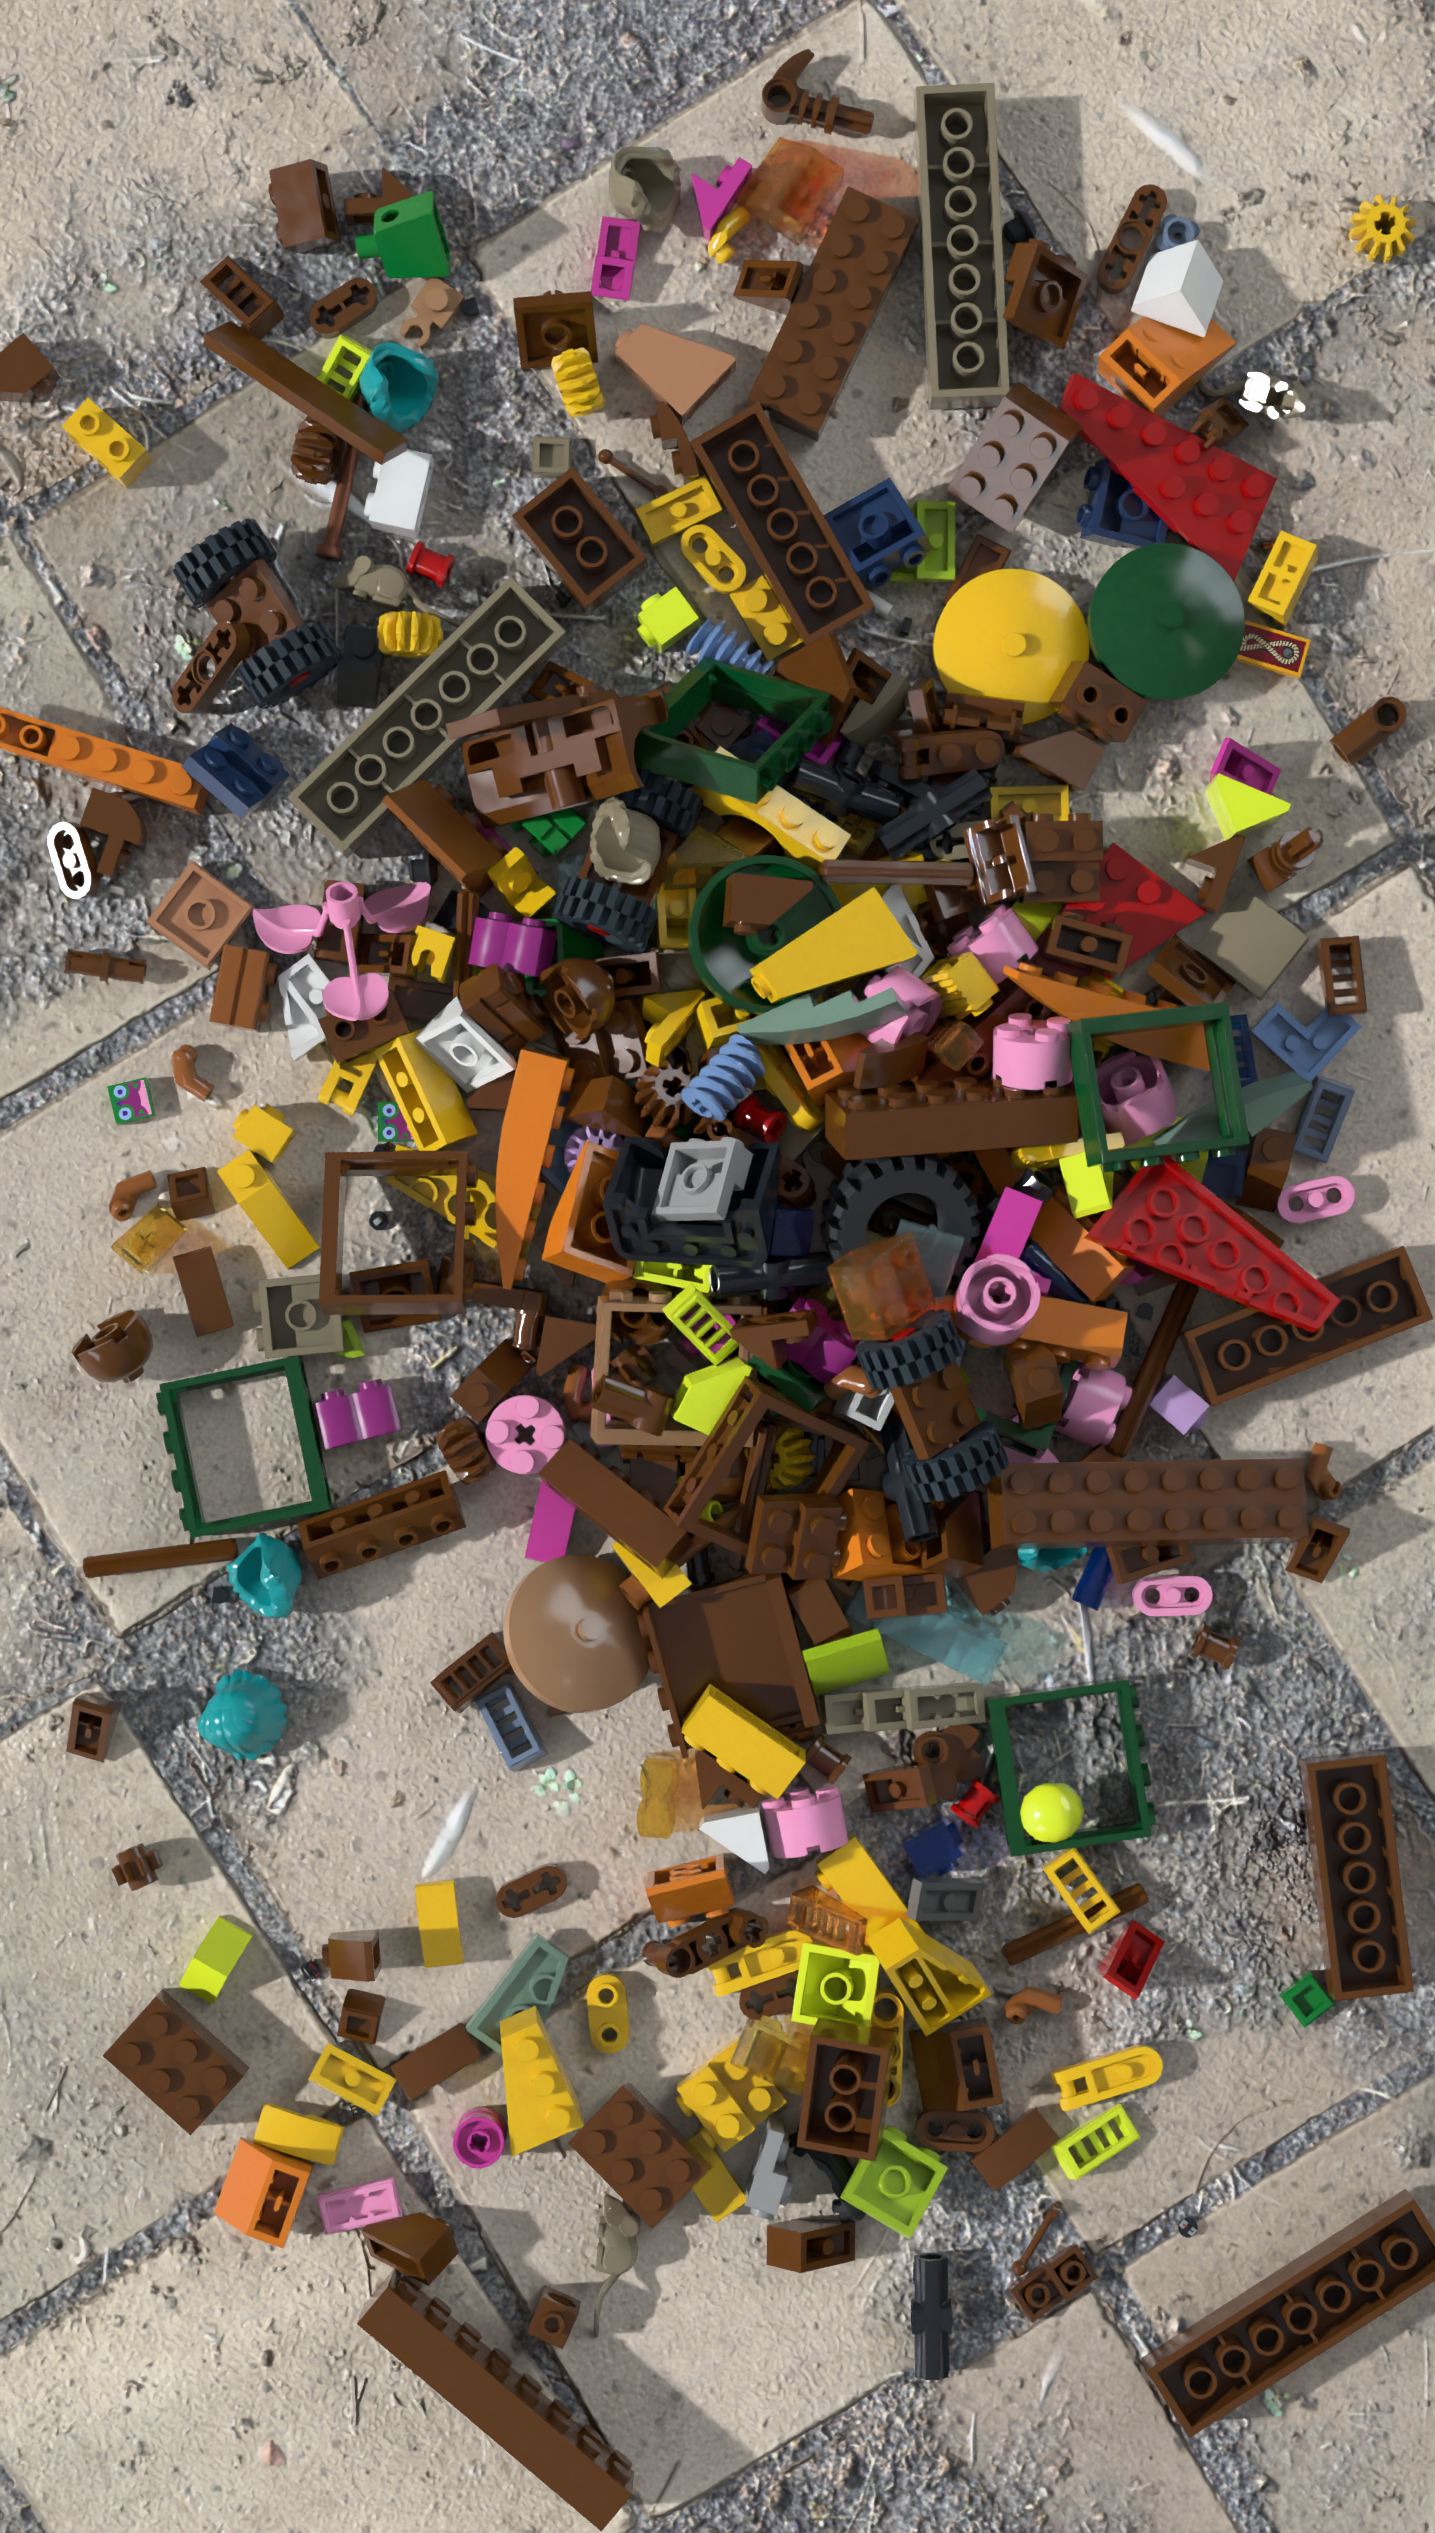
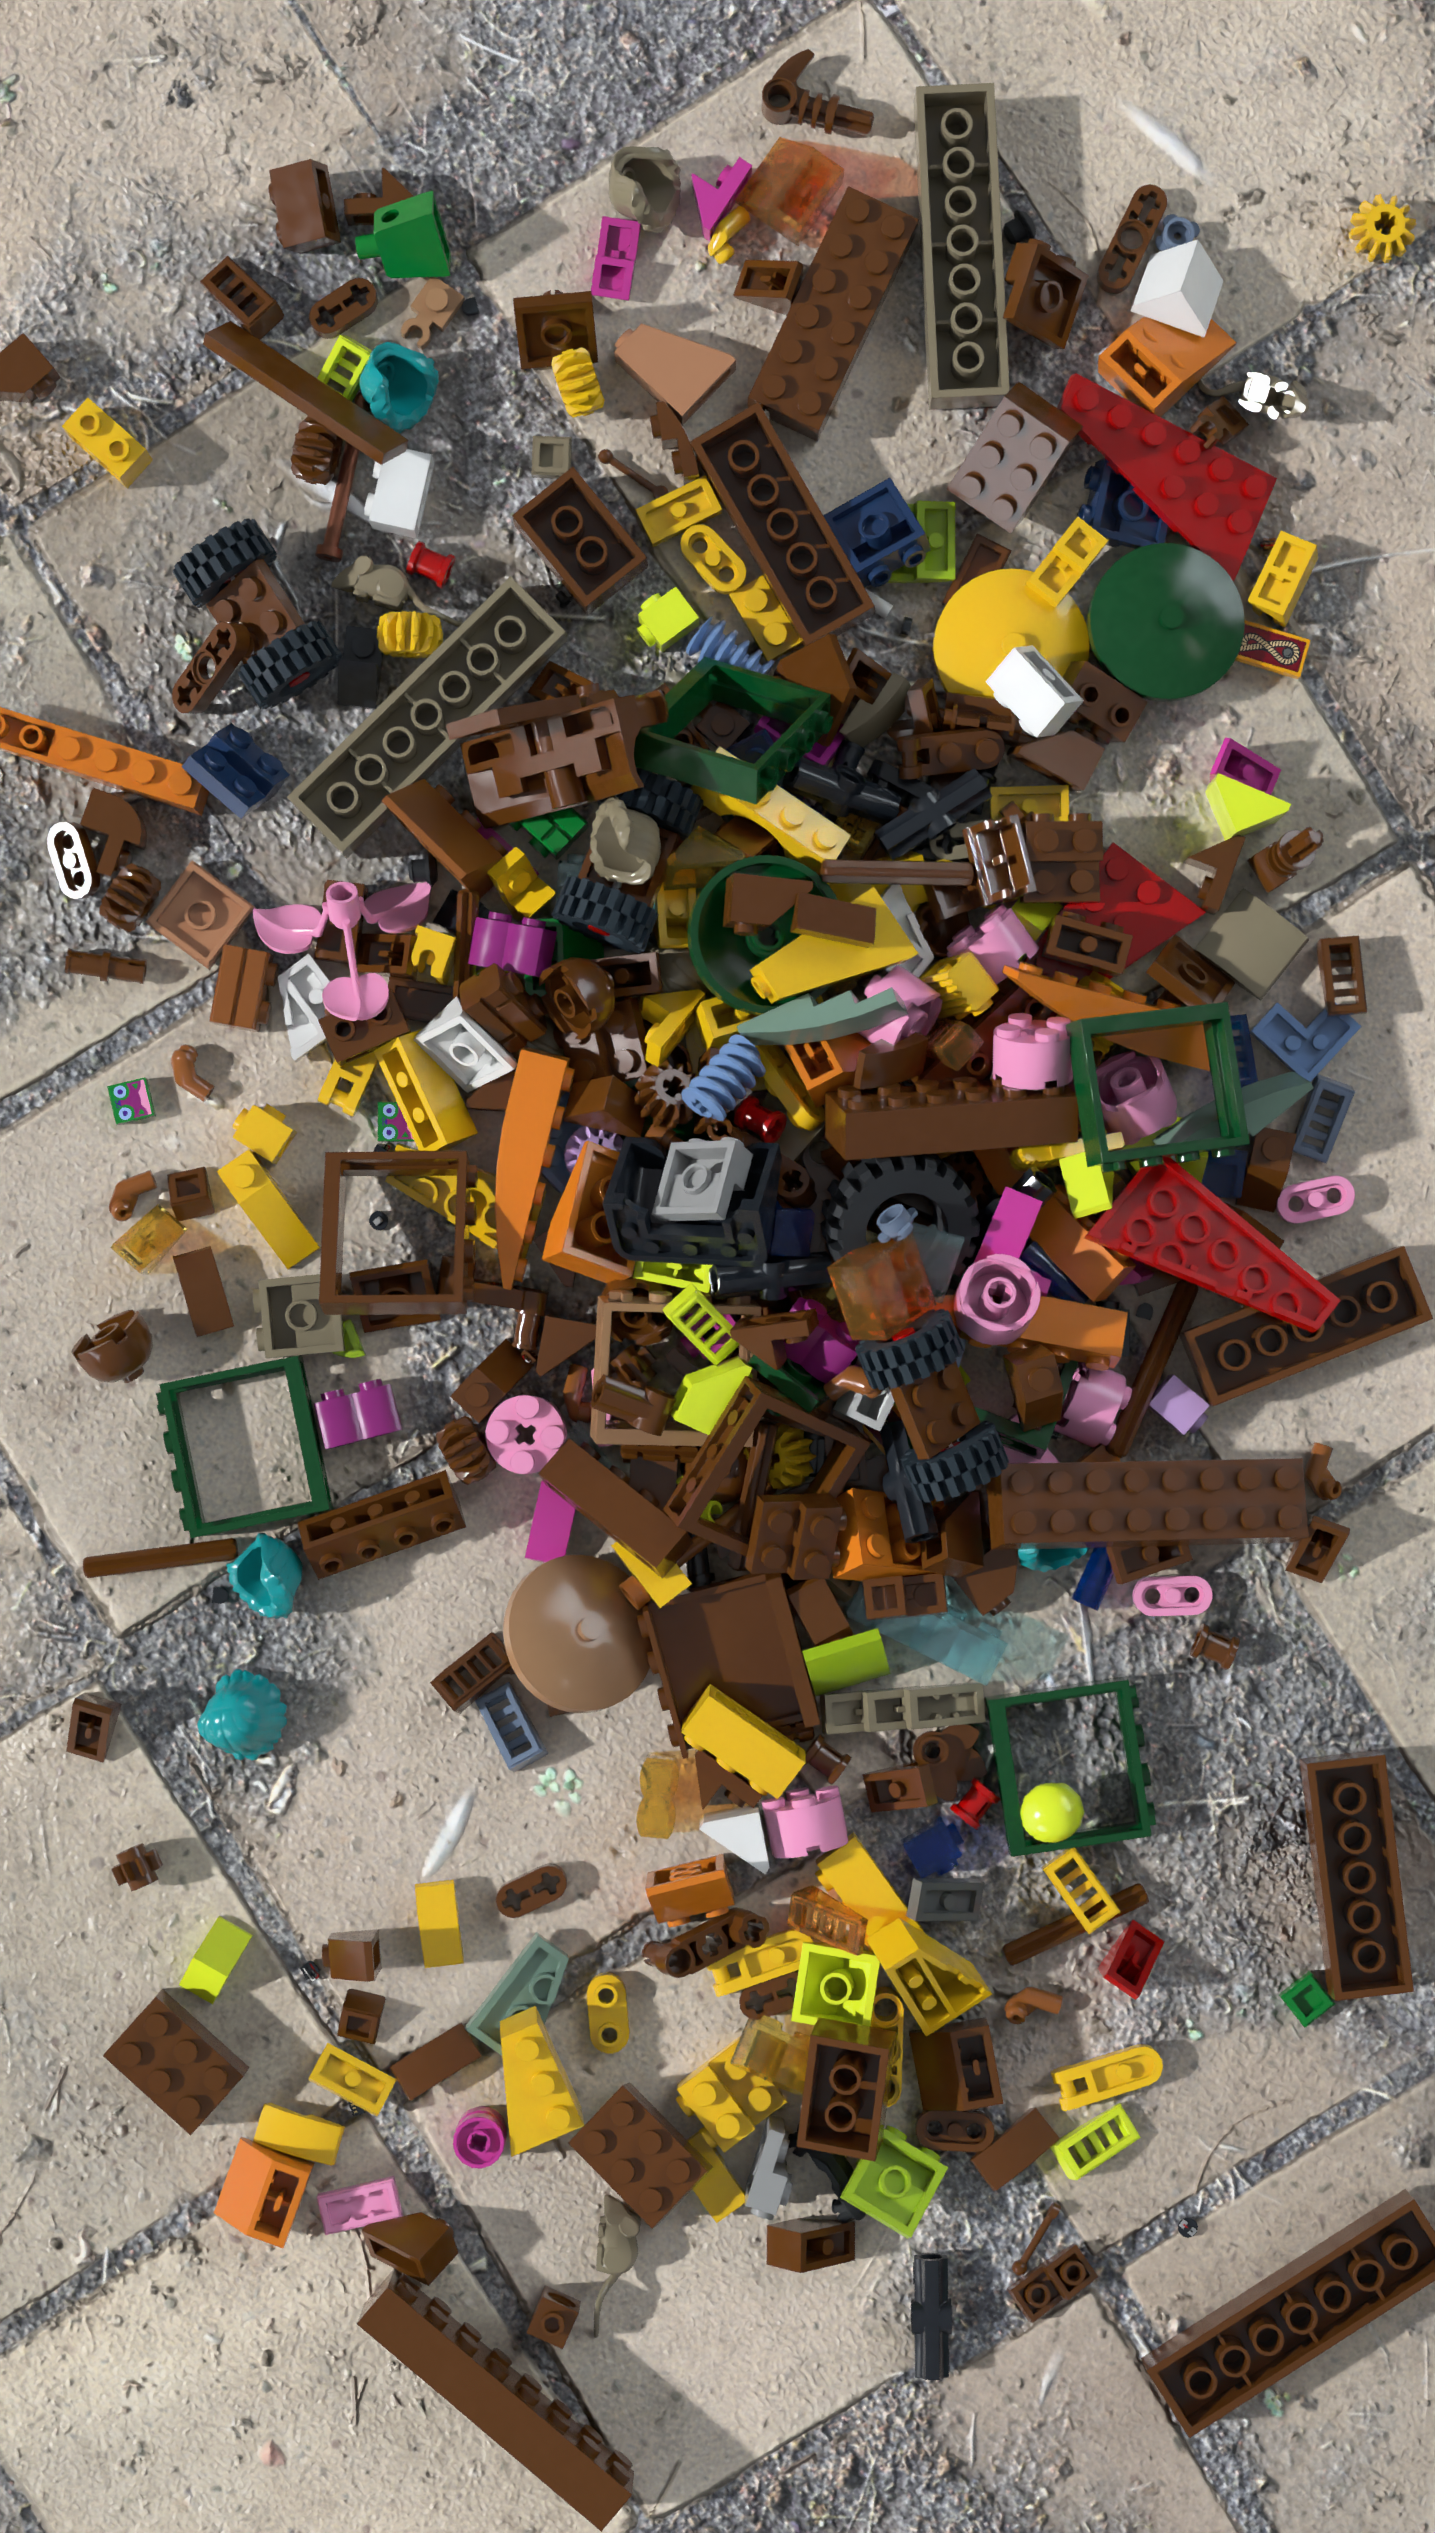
reddish brown piece [1329,696,1407,767] -> none
none -> reddish brown gear [100,863,161,932]
none -> reddish brown slope [791,892,876,948]
none -> sand blue plate [876,1204,918,1243]
none -> white brick [986,645,1084,738]
none -> yellow slope [1026,516,1109,608]

